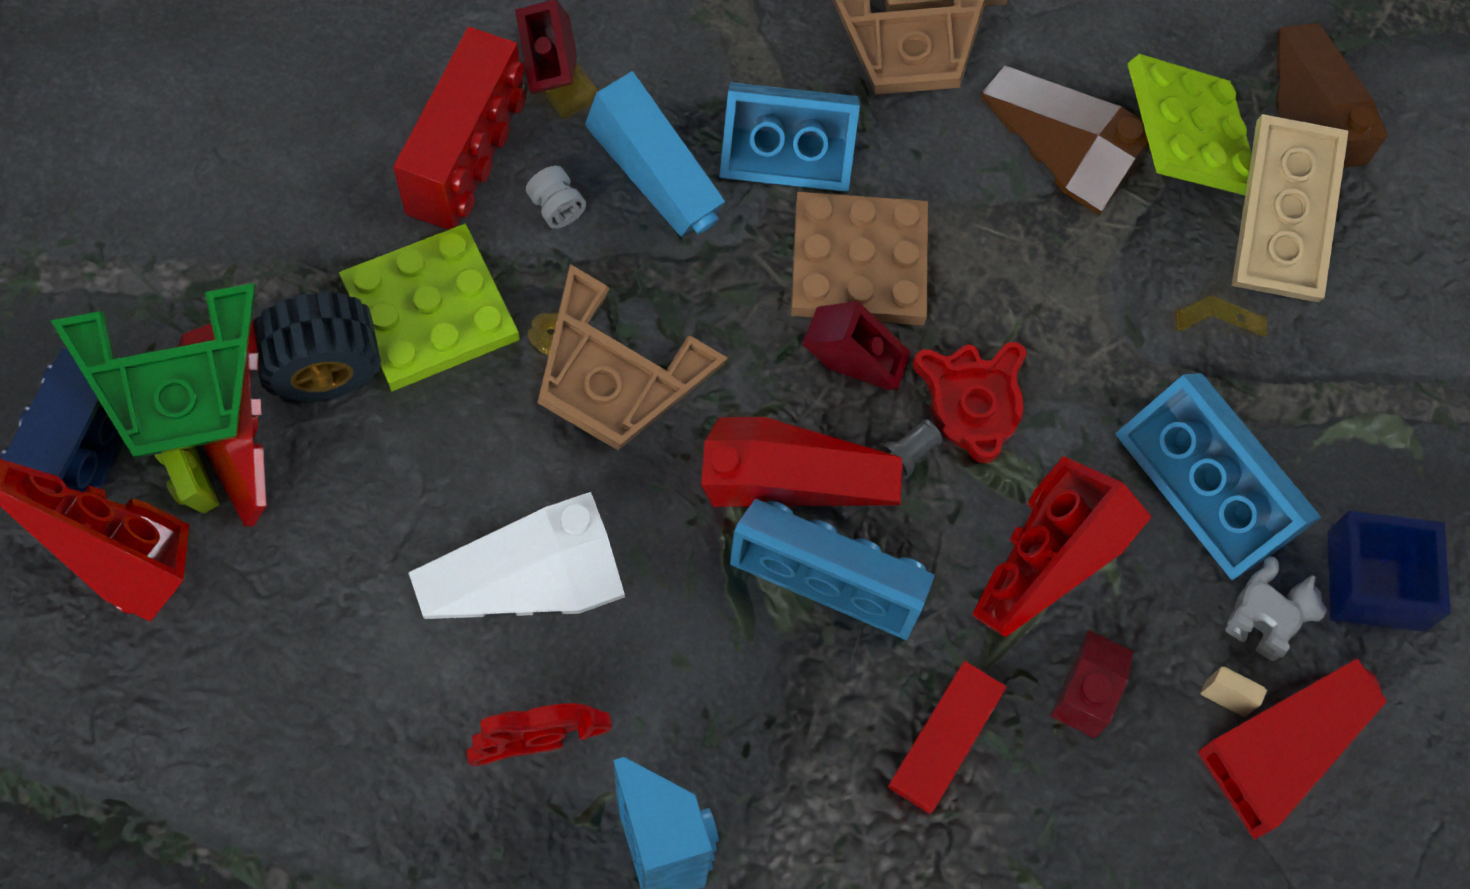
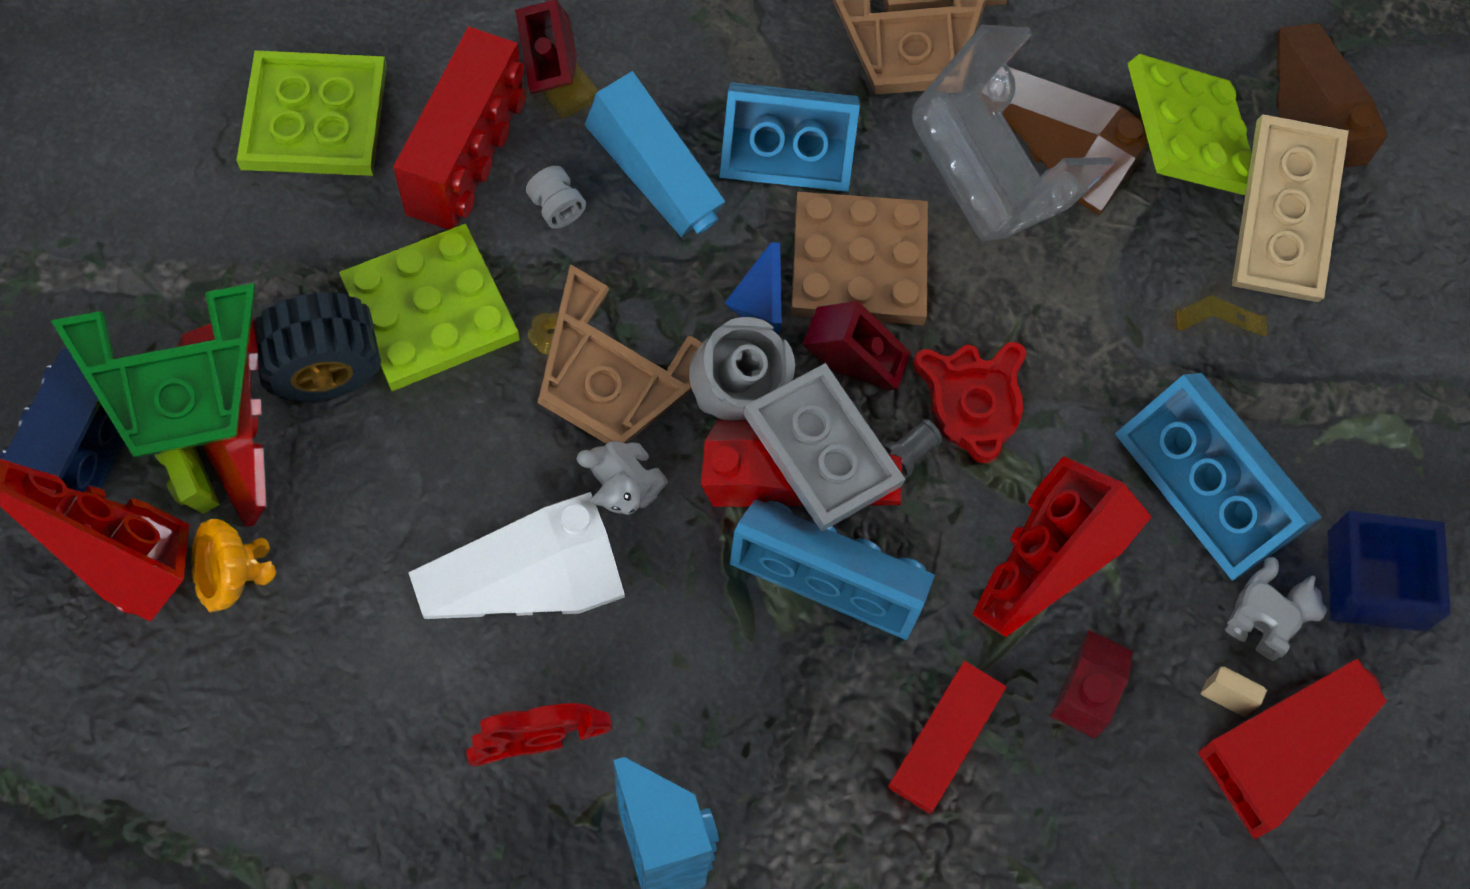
none -> light orange hair [191,519,276,612]
none -> lime plate [236,50,387,176]
none -> light grey animal [576,441,668,515]
none -> light grey brick [689,317,795,420]
none -> blue slope [725,242,782,336]
none -> light grey plate [743,363,906,532]
none -> clear windscreen [912,25,1114,241]

